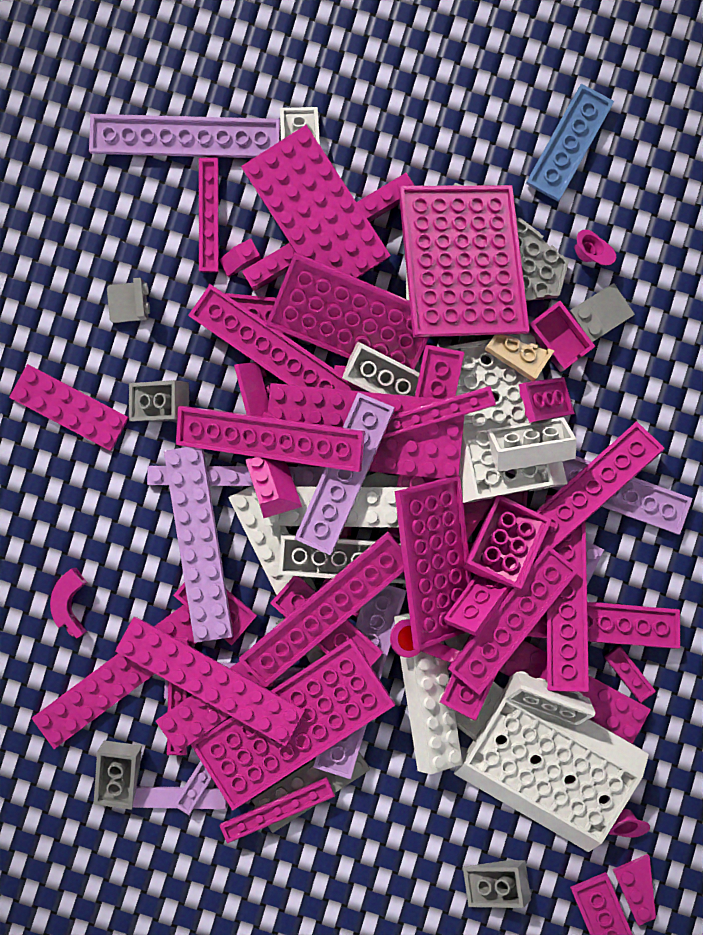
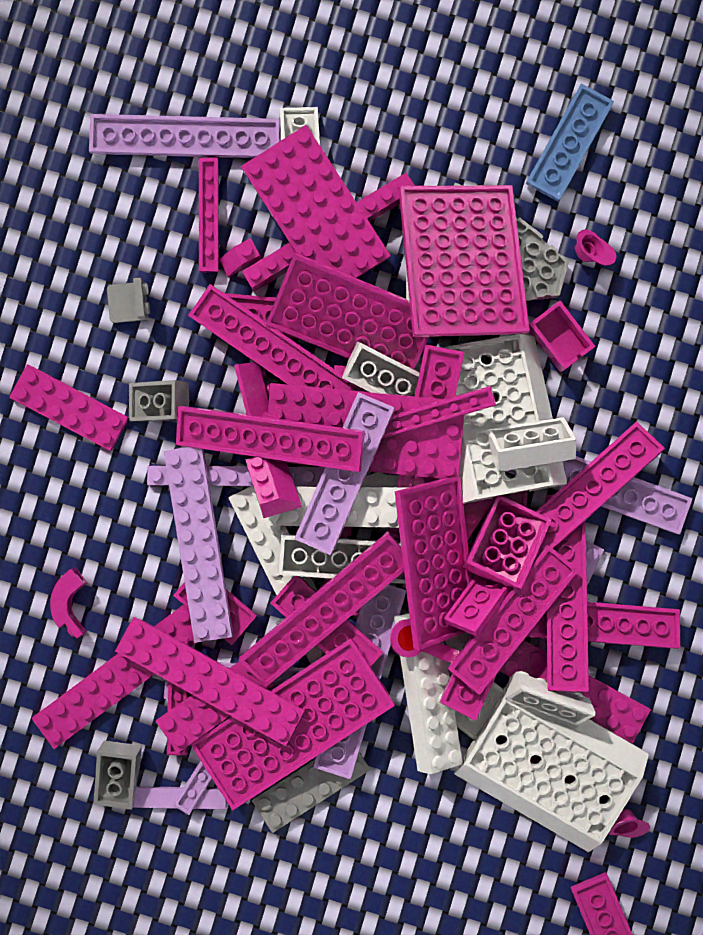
dark pink tile [220,777,335,844] -> none
light grey slope [463,860,531,908] -> none
tan wing [485,335,554,381] -> none
dark pink plate [519,377,575,423] -> none
light grey slope [569,283,635,342] -> none
dark pink tile [604,645,656,703] -> none
dark pink wing [613,854,656,926] -> none

